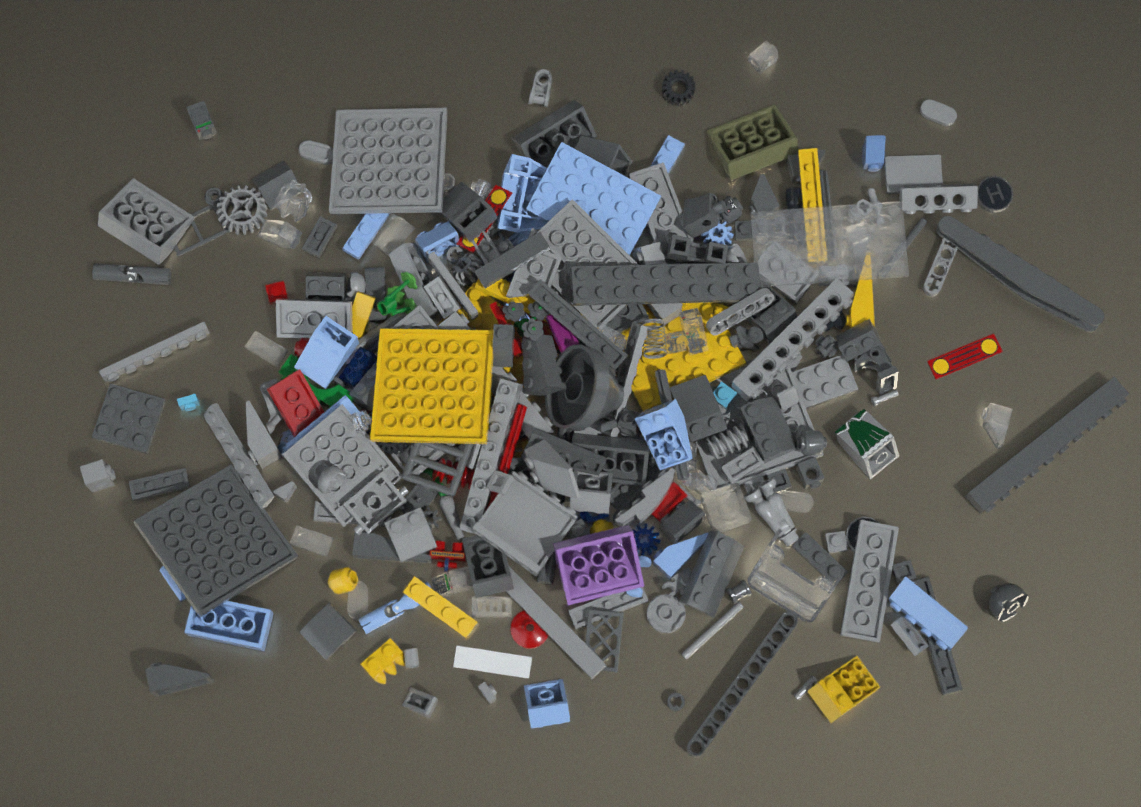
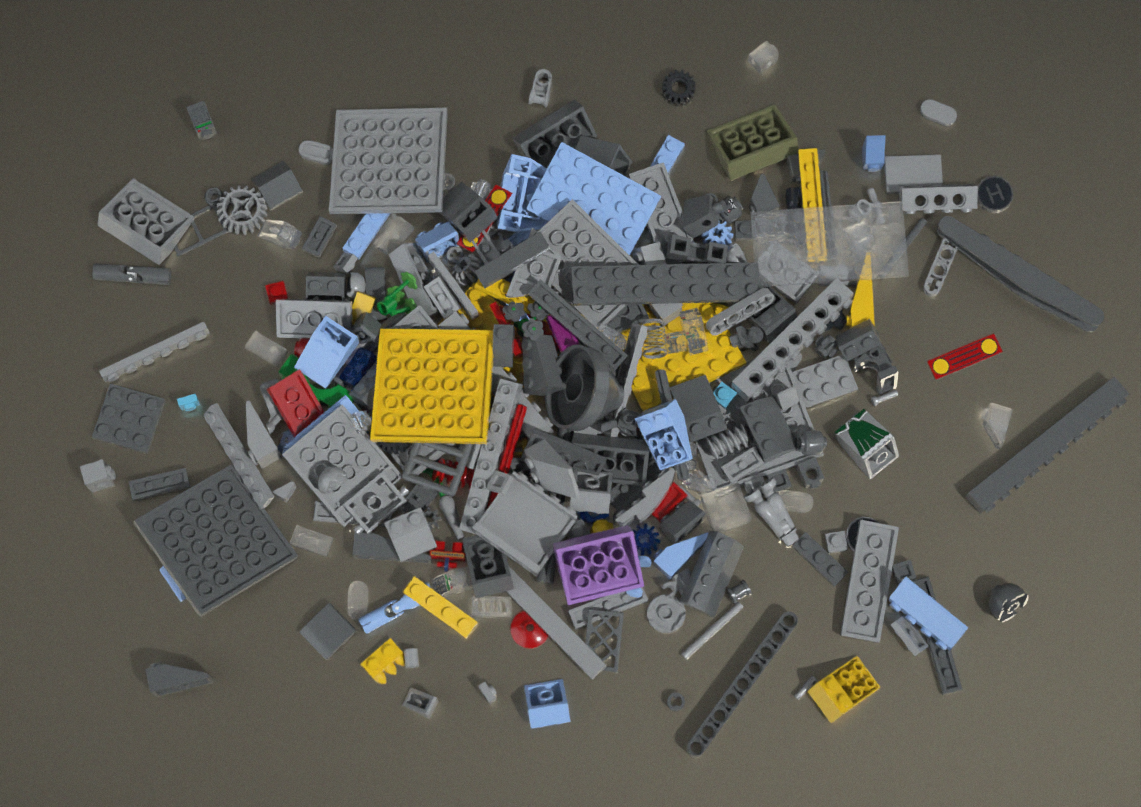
light blue brick [185,601,274,652] -> none
clear helmet [274,180,312,222] -> none
yellow head [328,567,358,594] -> none
white sticker [453,646,532,678] -> none
clear windscreen [747,529,846,623] -> none
none -> light grey plate [334,252,358,273]
none -> dark grey slope [348,312,381,344]

